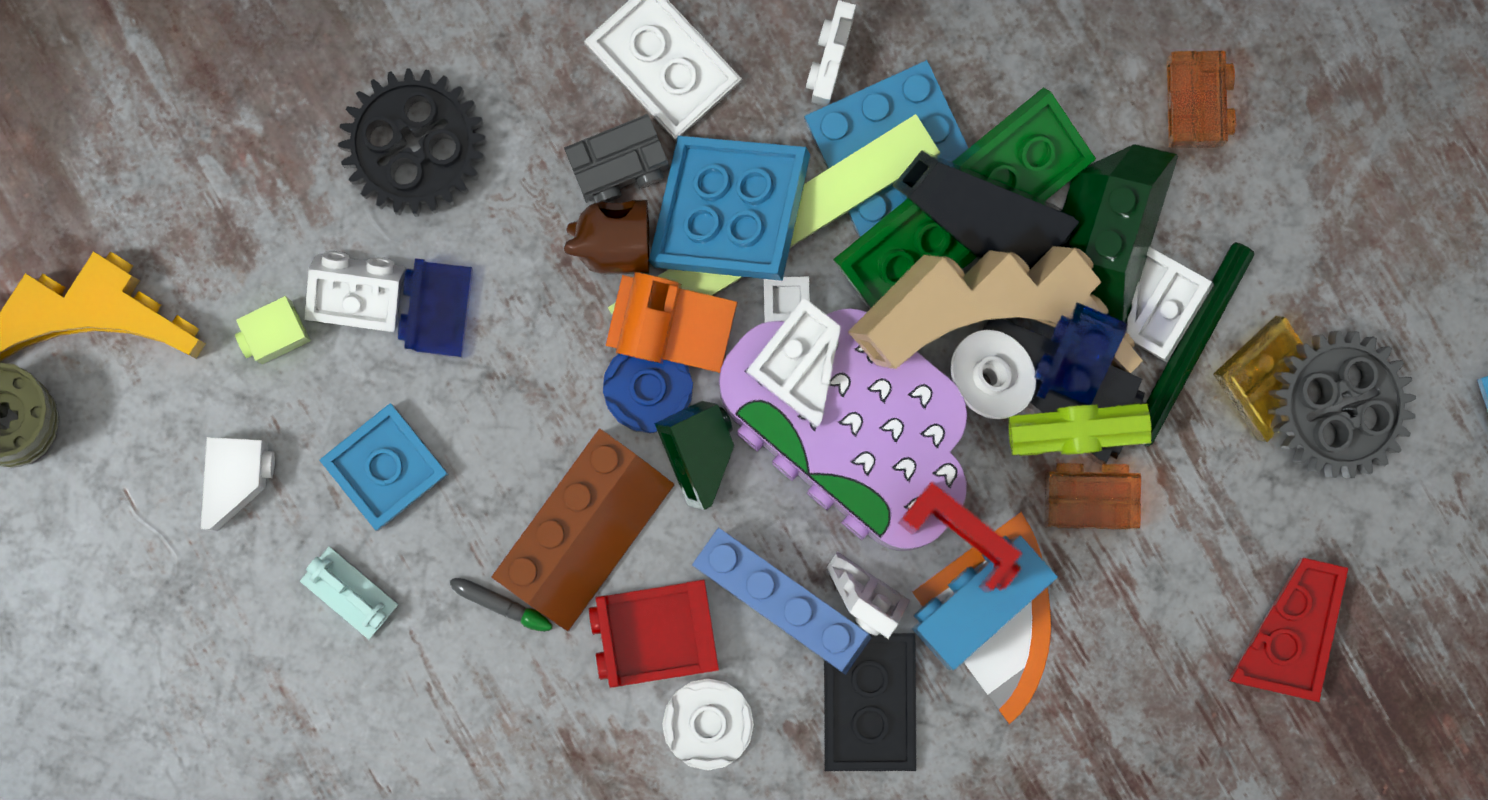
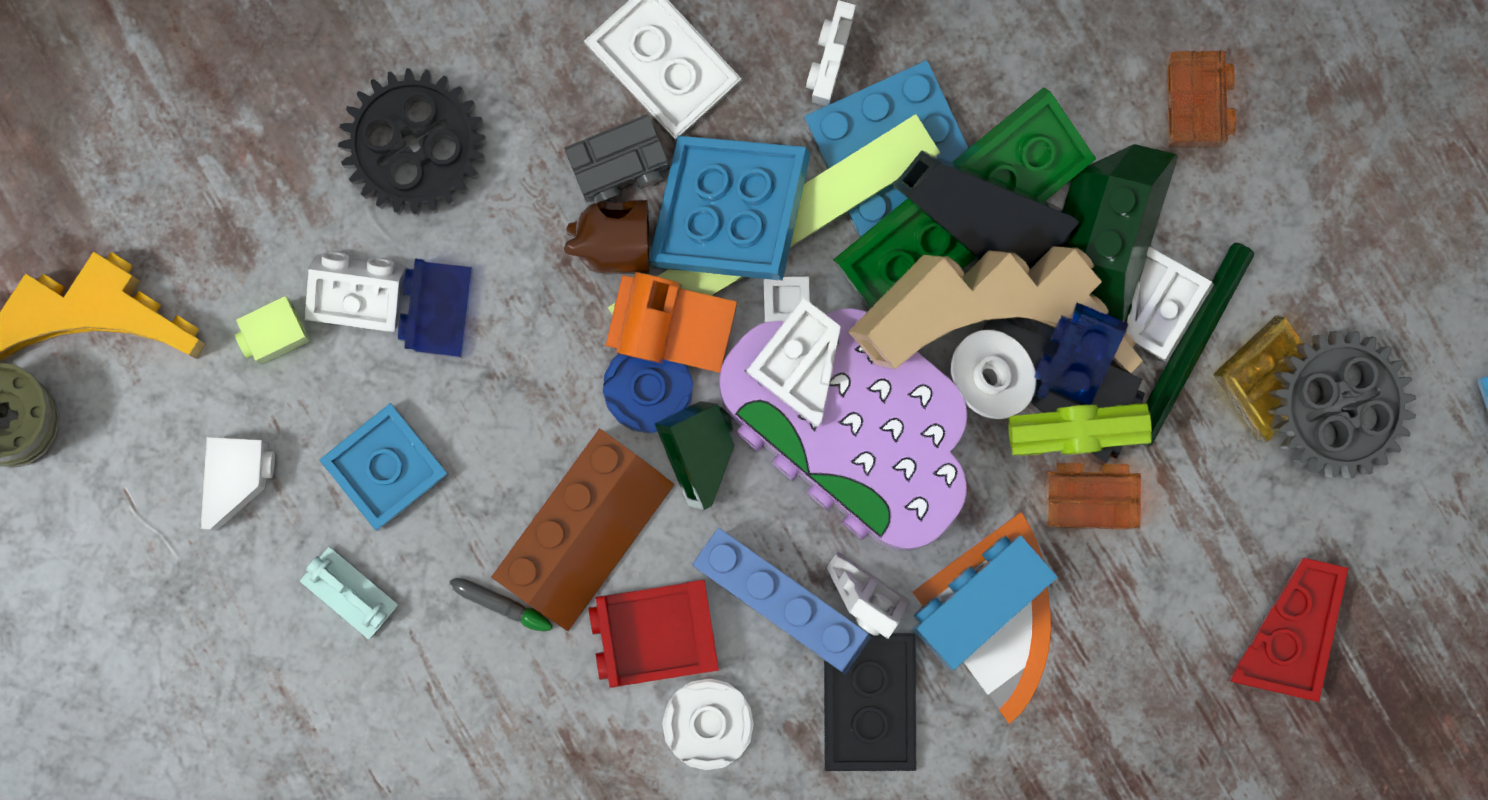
red panel [898,482,1022,593] -> none

